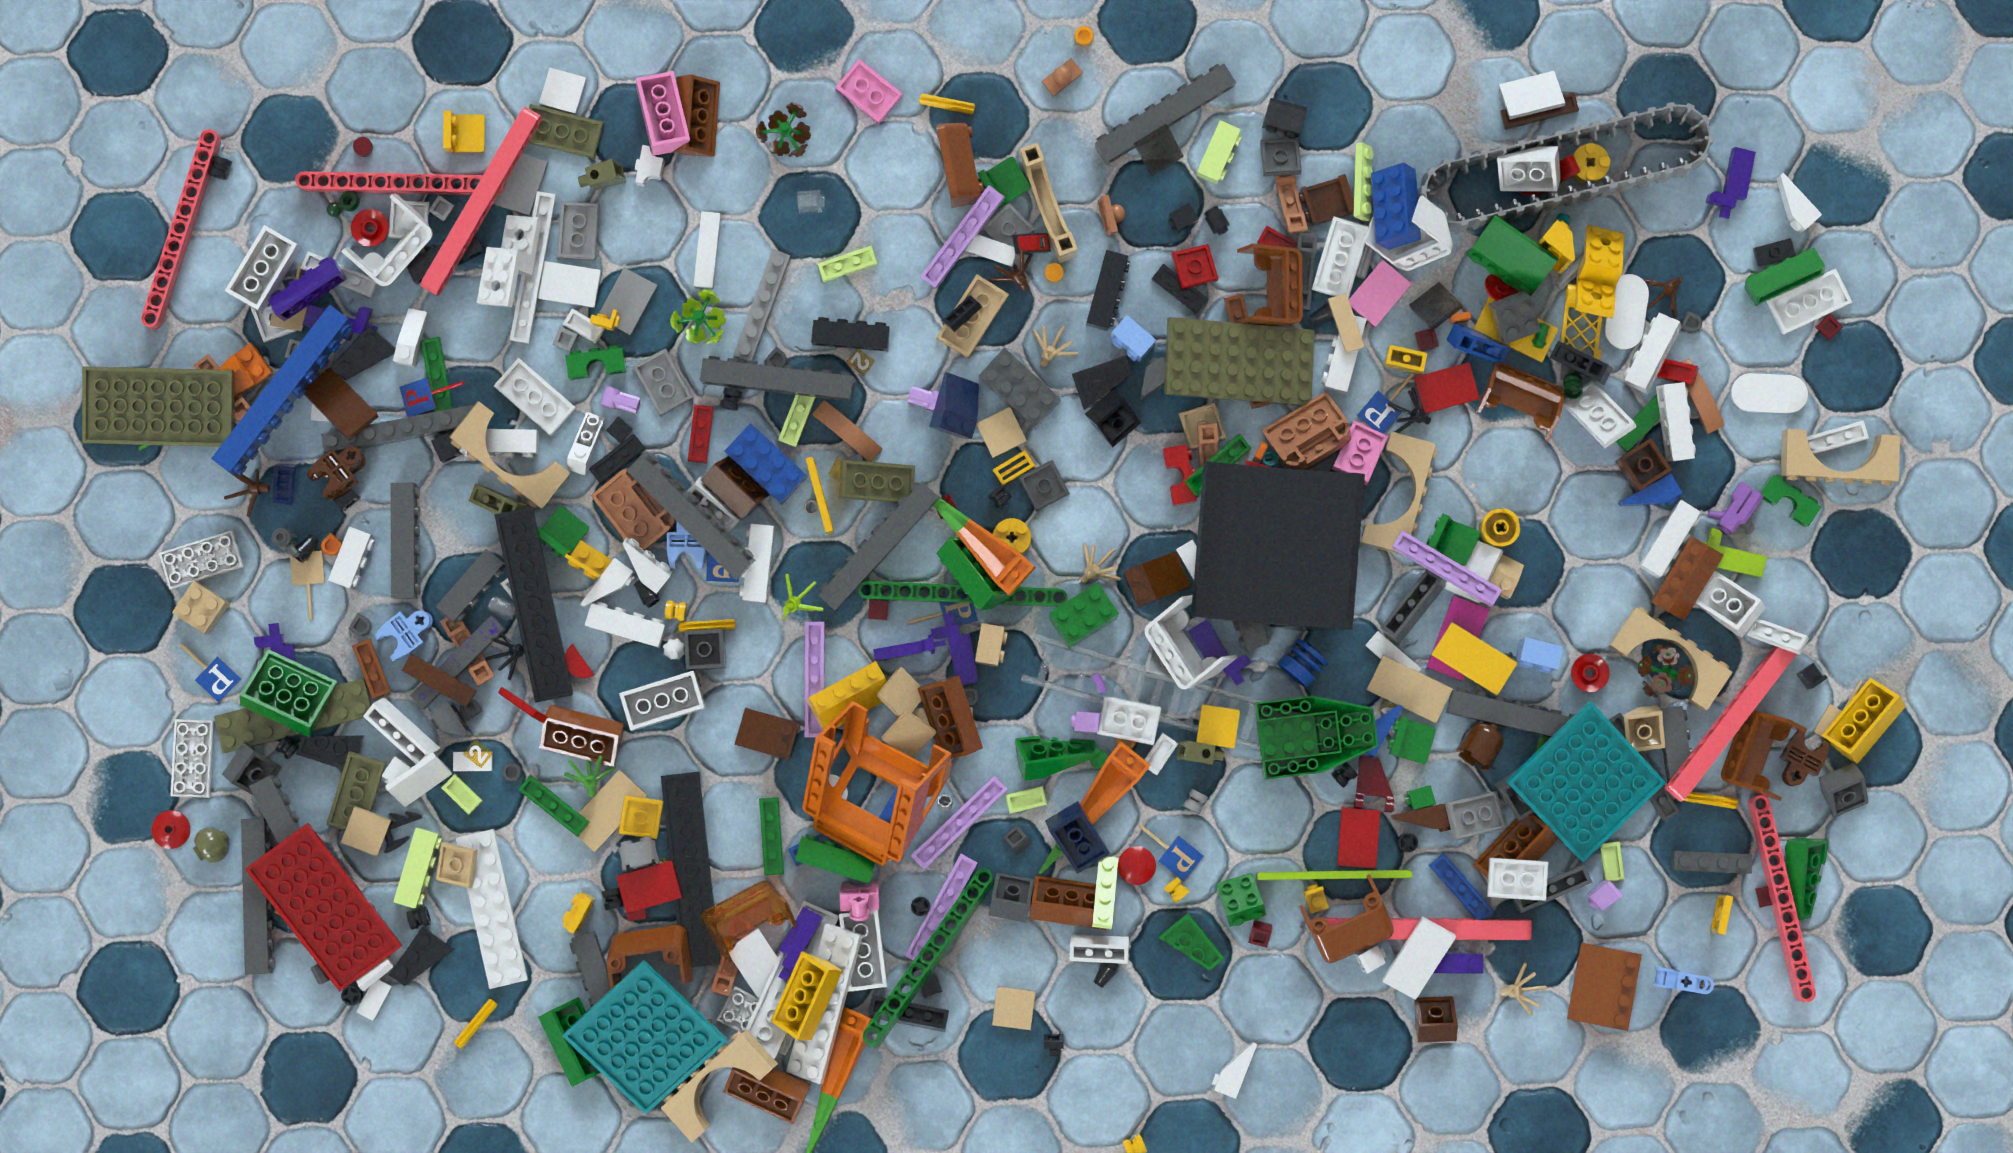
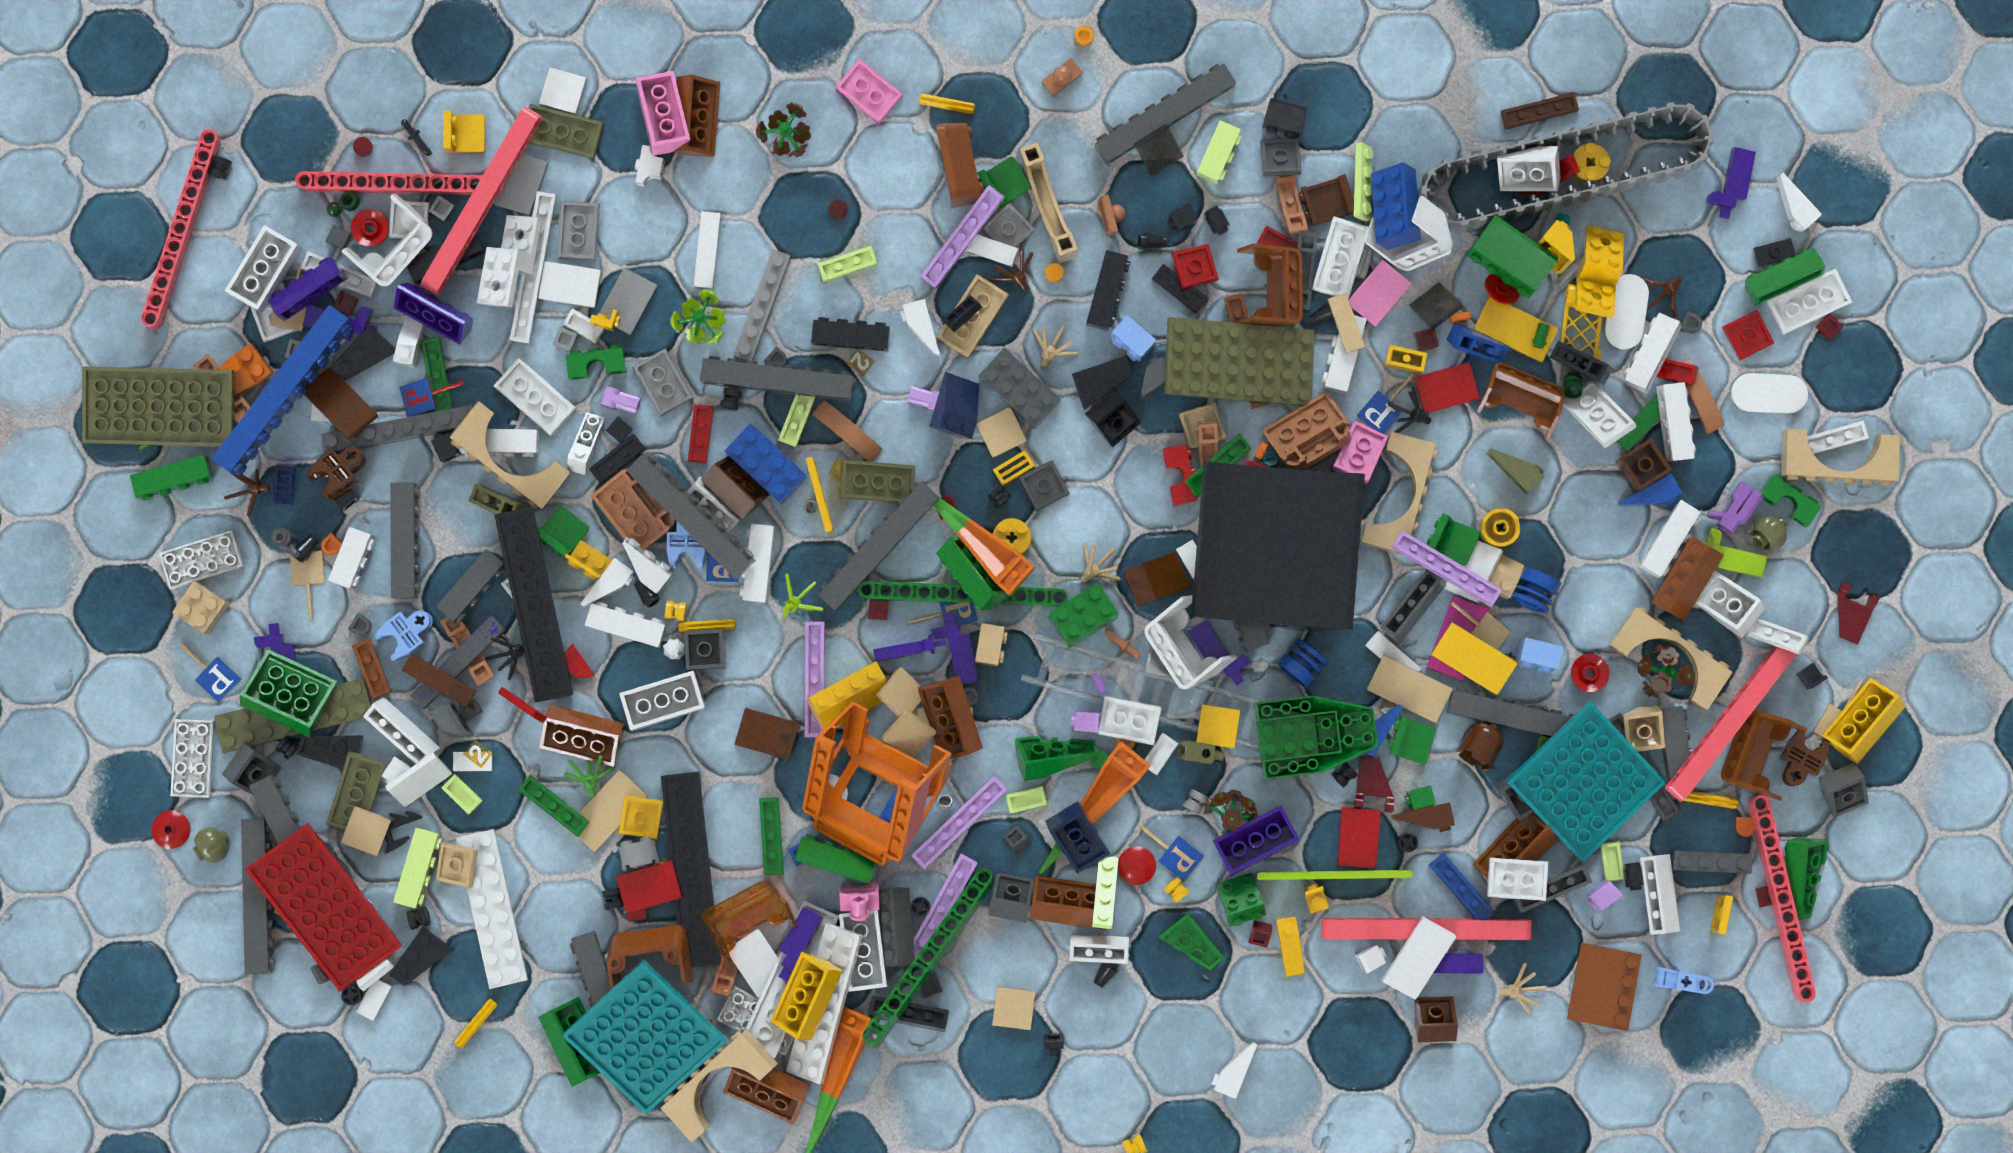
clear brick [487,596,516,622] -> none
dark grey tile [502,762,522,782] -> none
yellow plate [562,892,596,934] -> none
olive torso [578,159,626,190] -> none
clear brick [797,190,825,214] -> none
slope [1012,233,1051,255] -> none
dark orange windscreen [1299,874,1394,963] -> none
light grey tile [1445,791,1506,841] -> none
dark grey brick [1489,291,1541,344] -> none
white tile [1499,71,1565,119] -> none
none -> green brick [130,455,214,501]
none -> dark grey tile [325,225,352,250]
none -> dark red tile [333,290,359,316]
none -> dark purple slope [394,282,473,345]
none -> black piece [401,119,432,156]
none -> clear red tile [828,200,848,220]
none -> dark grey brick [879,887,915,967]
none -> white slope [900,299,940,358]
none -> nougat piece [1104,628,1141,659]
none -> black cone [1138,232,1167,251]
none -> reddish brown plant [1203,790,1258,834]
none -> dark purple slope [1213,805,1300,877]
none -> yellow slope [1275,916,1305,977]
none -> tan piece [1451,601,1511,650]
none -> olive slope [1486,449,1545,495]
none -> blue wheel [1511,567,1561,614]
none -> black brick [1623,862,1644,891]
none -> white brick [1640,854,1680,935]
none -> red tile [1722,310,1774,361]
none -> orange tile [1735,817,1755,837]
none -> olive plant [1752,515,1787,550]
none -> dark red flag [1837,582,1880,645]

